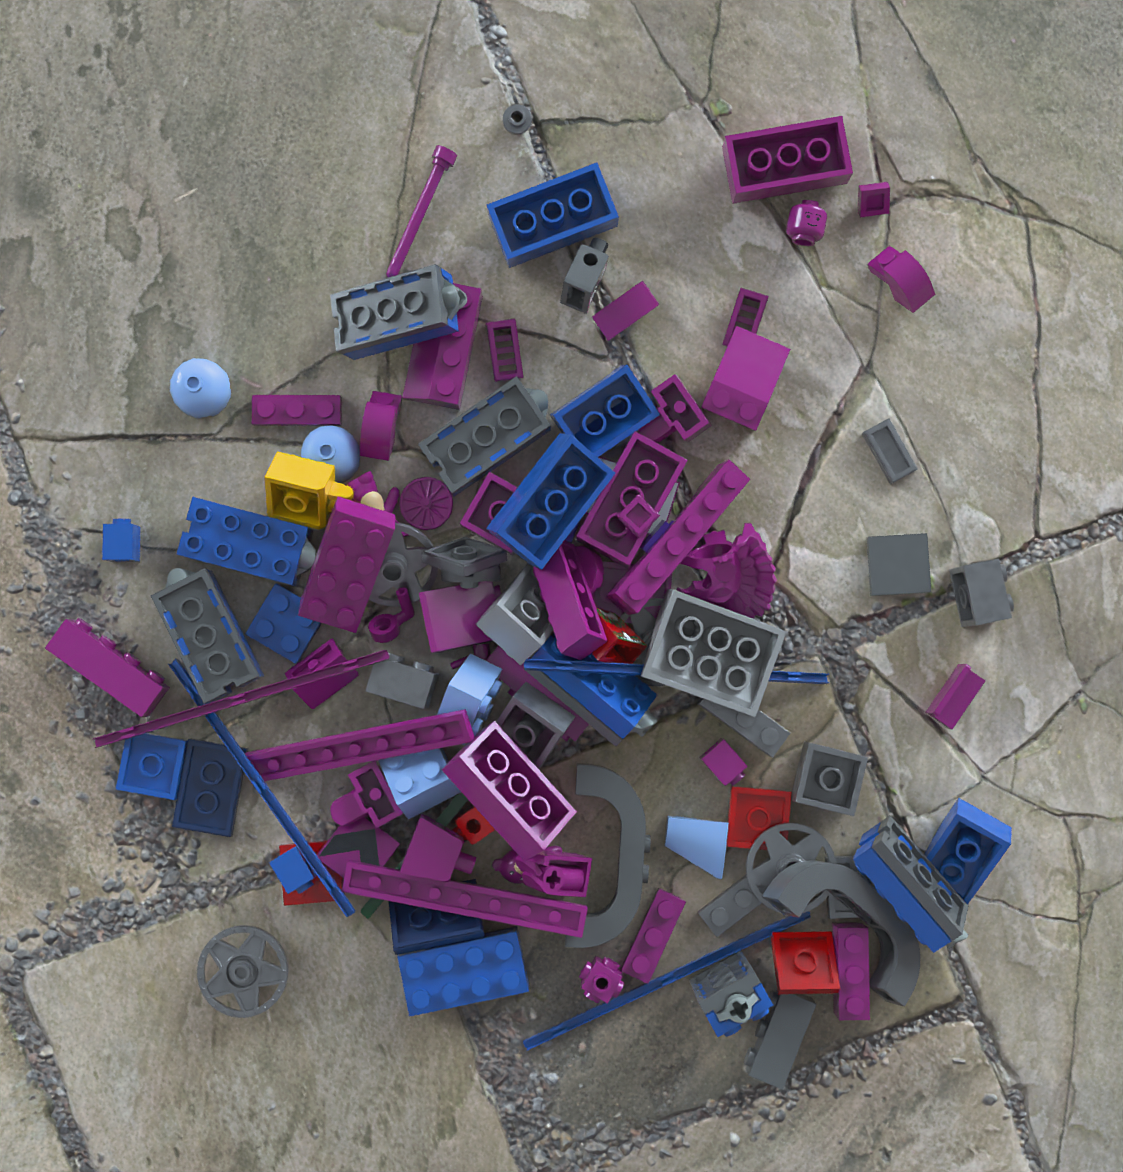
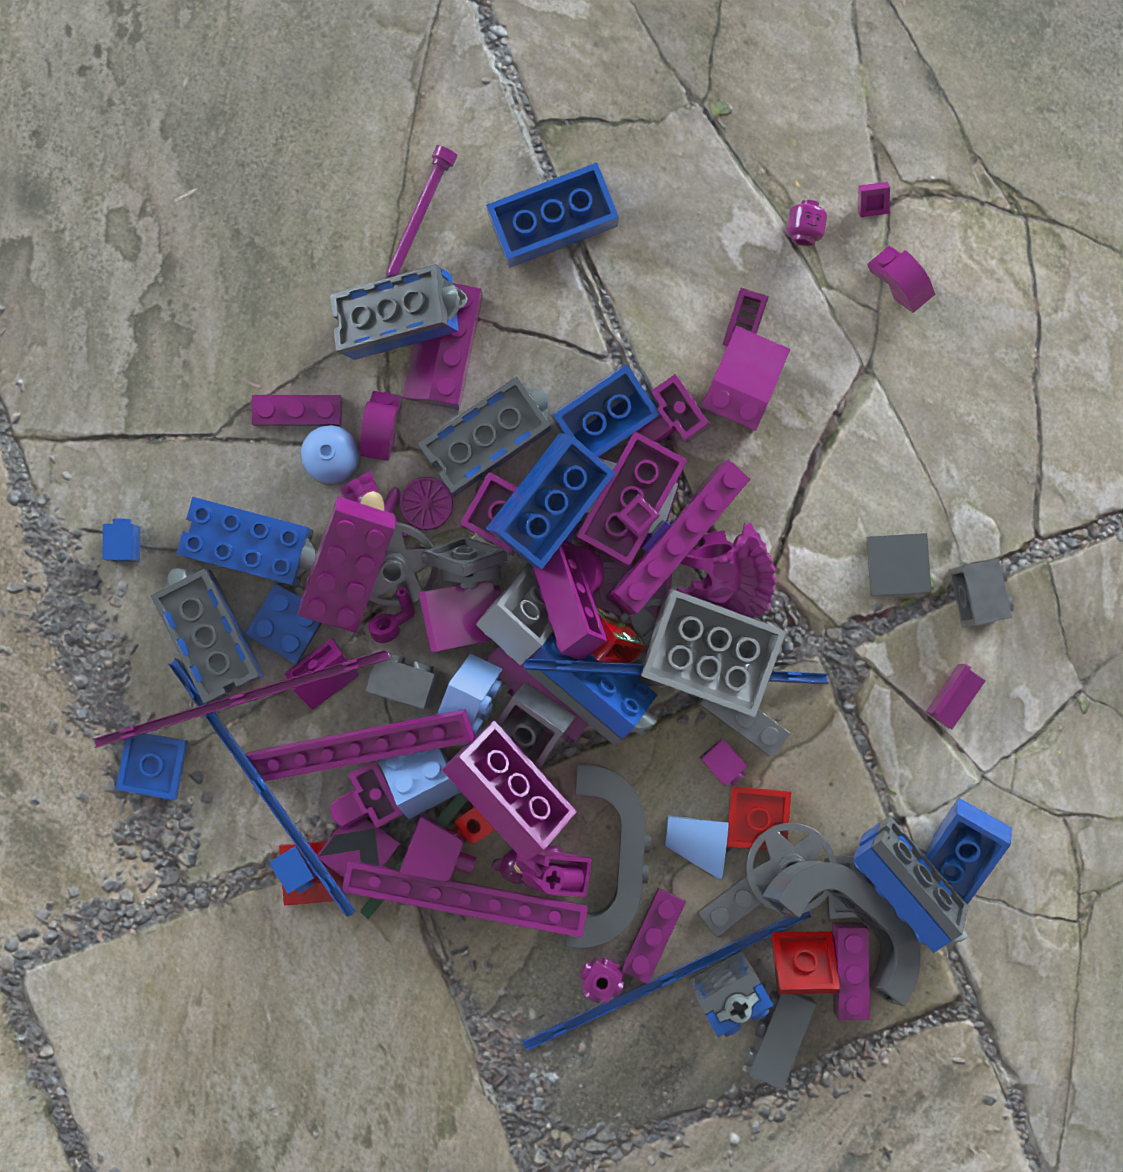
magenta brick [45,618,170,717] -> none
light blue cylinder [170,359,231,418] -> none
dark blue tile [172,738,248,837] -> none
flat silver wheel [197,925,288,1018] -> none
yellow hinge [265,451,354,530] -> none
dark blue tile [388,879,485,955] -> none
blue brick [397,926,529,1017] -> none
magenta hand [450,644,490,669] -> none
magenta slope [486,318,524,382] -> none
flat silver plate [503,104,532,134] -> none
dark grey torso [560,238,609,314] -> none
magenta slope [592,280,660,341] -> none
magenta brick [722,116,853,204] -> none
flat silver brick [791,741,868,816] -> none
flat silver tile [862,418,918,484] -> none

